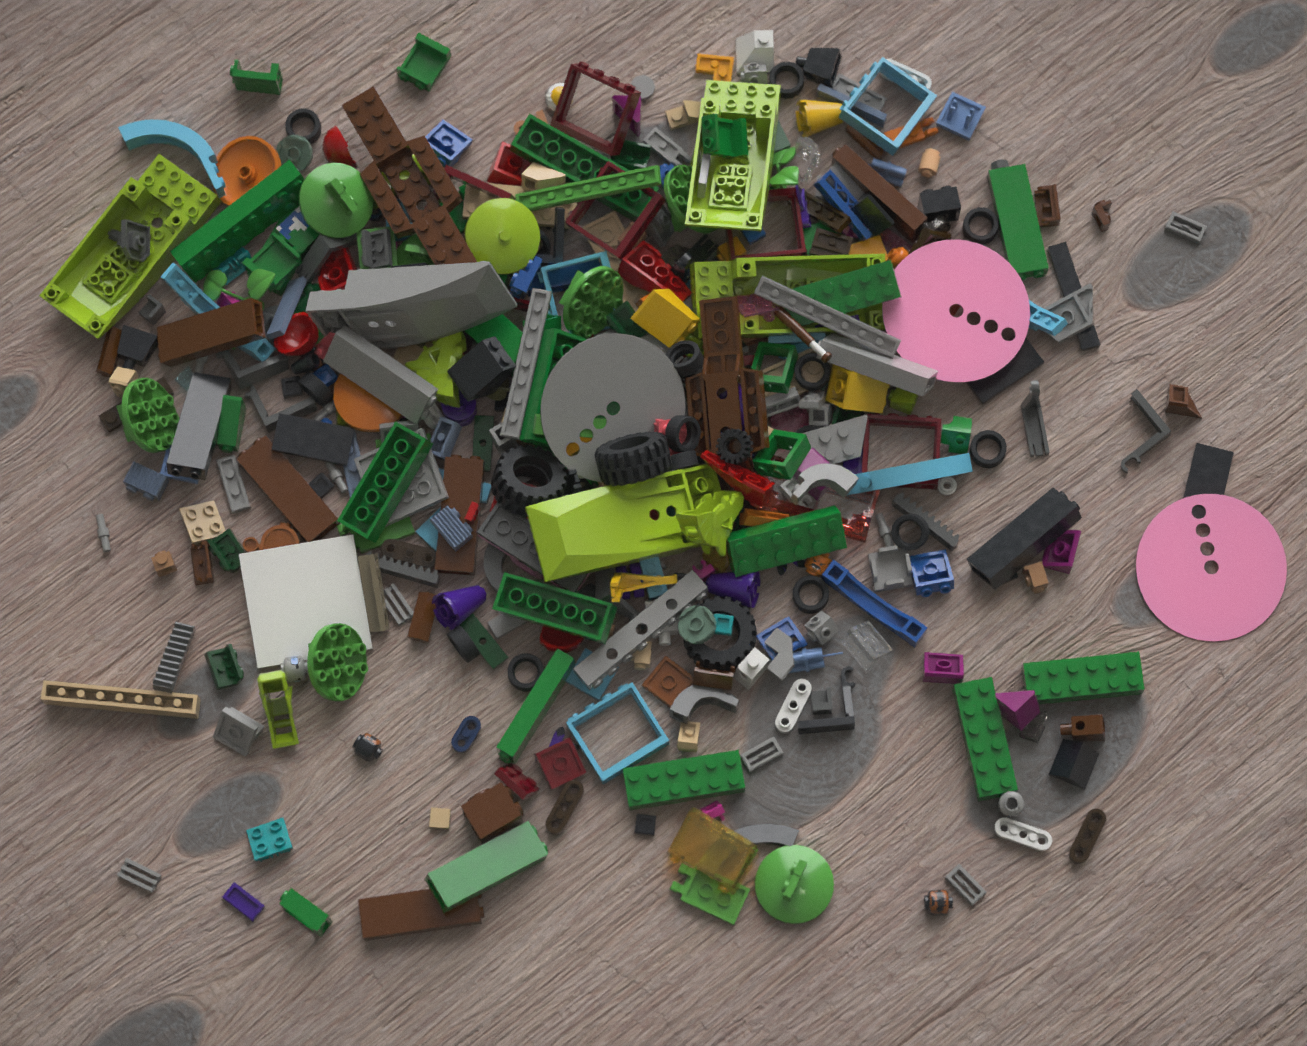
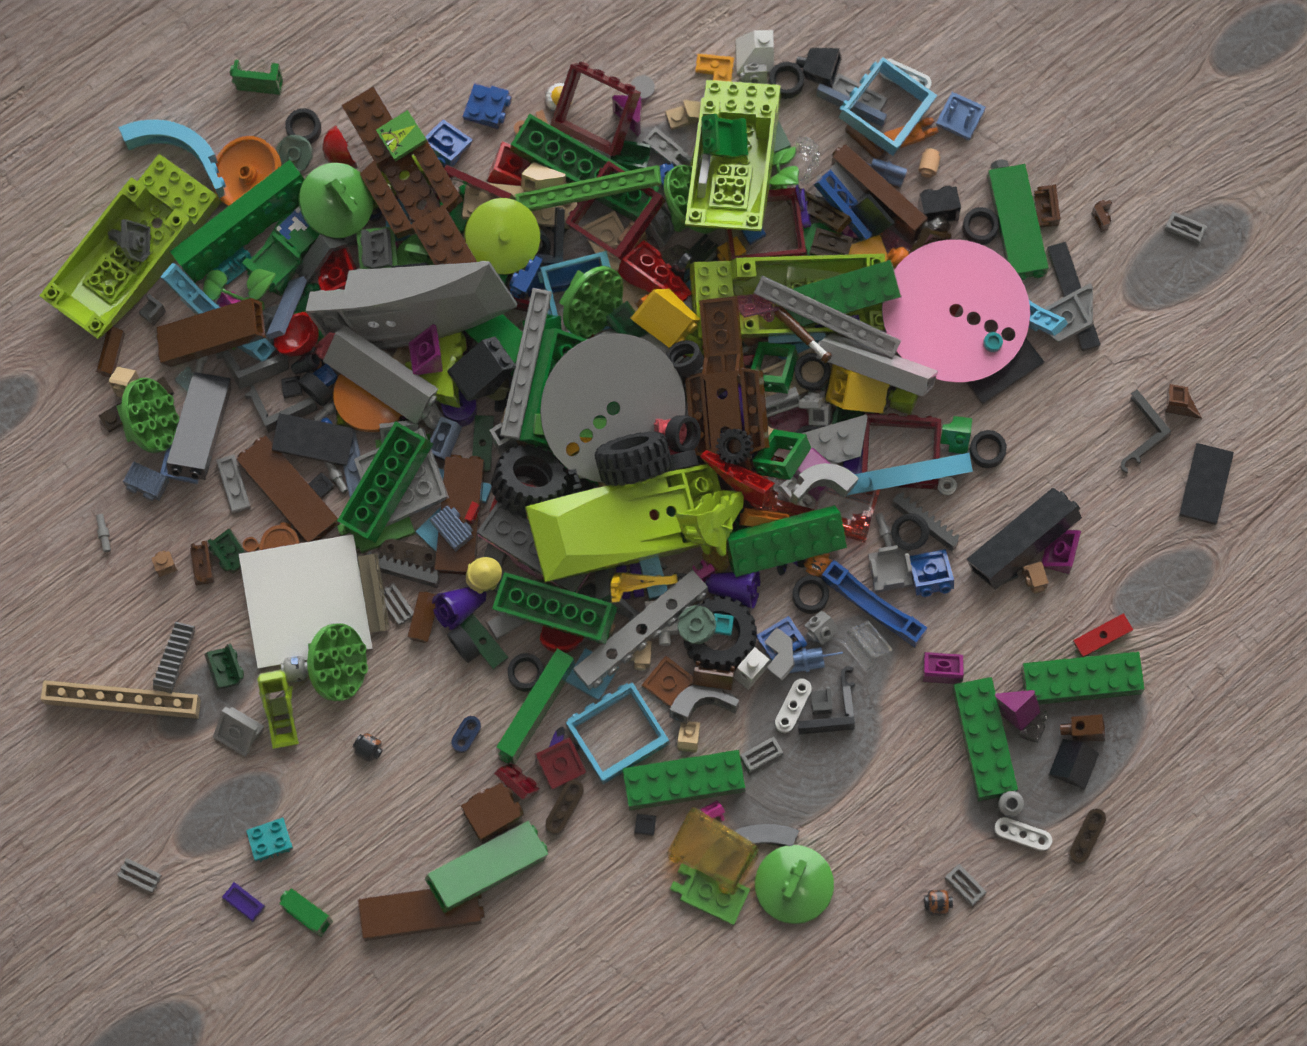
black torso [117,325,158,370] -> none
tan hinge [179,500,226,545] -> none
green slope [217,395,247,453] -> none
green panel [396,32,451,92] -> none
tan tile [429,808,451,829] -> none
yellow cone [795,100,844,137] -> none
dark grey hinge [1021,380,1050,457] -> none
bright pink piece [1136,494,1287,641] -> none
none -> bright green tile [376,110,427,161]
none -> magenta slope [408,324,443,375]
none -> blue plate [463,83,512,129]
none -> light yellow hair [466,557,502,594]
none -> teal tile [983,332,1003,352]
none -> red tile [1073,613,1133,657]

